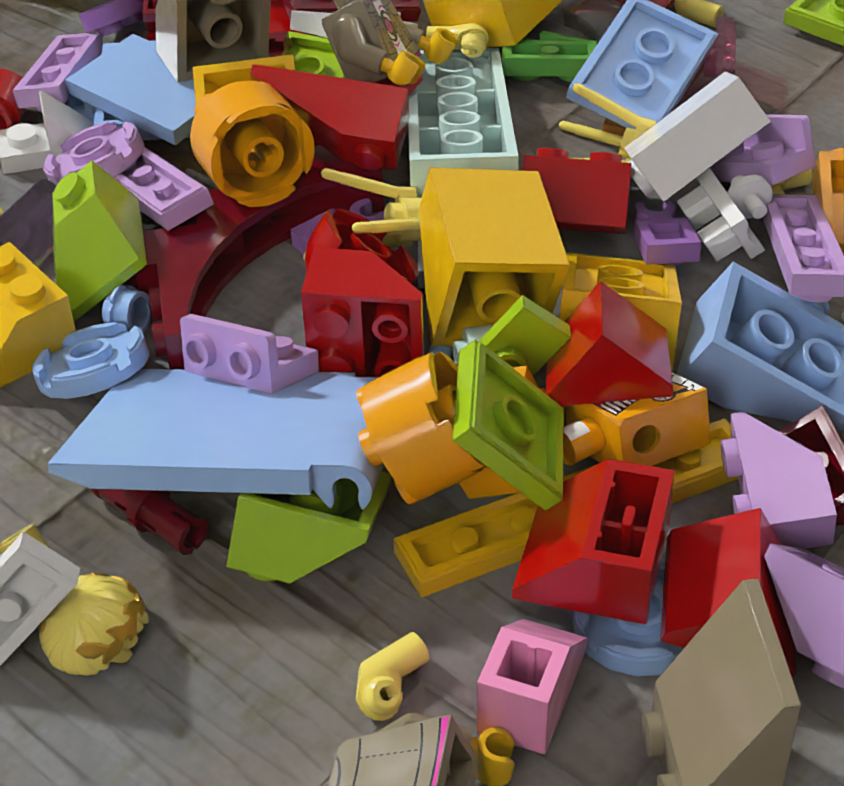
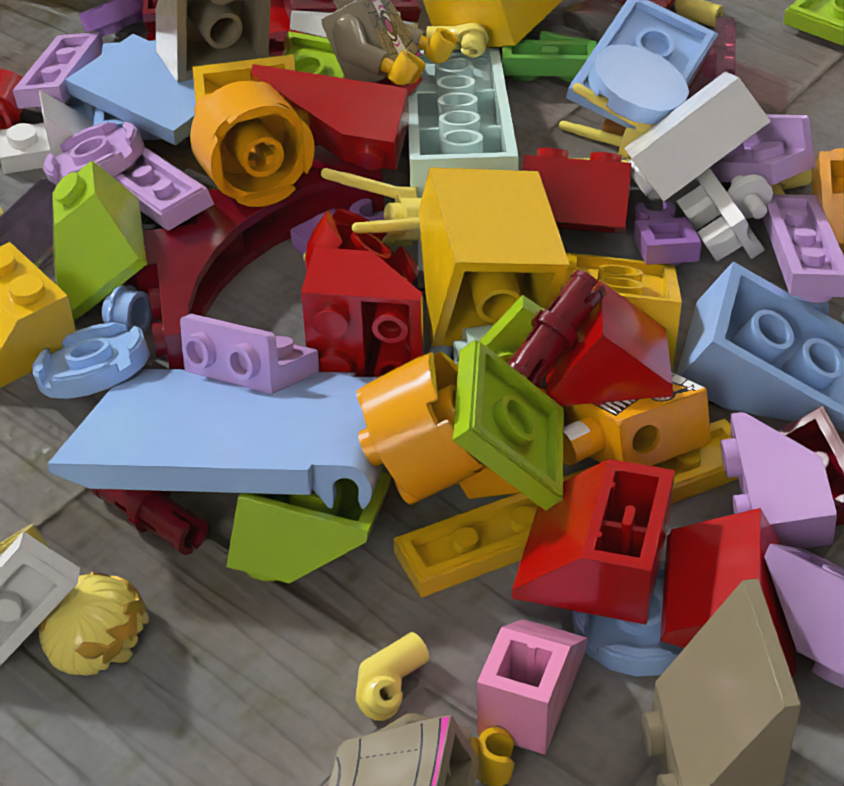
none -> dark red pin [506,270,607,387]
none -> light blue tile [588,44,689,125]

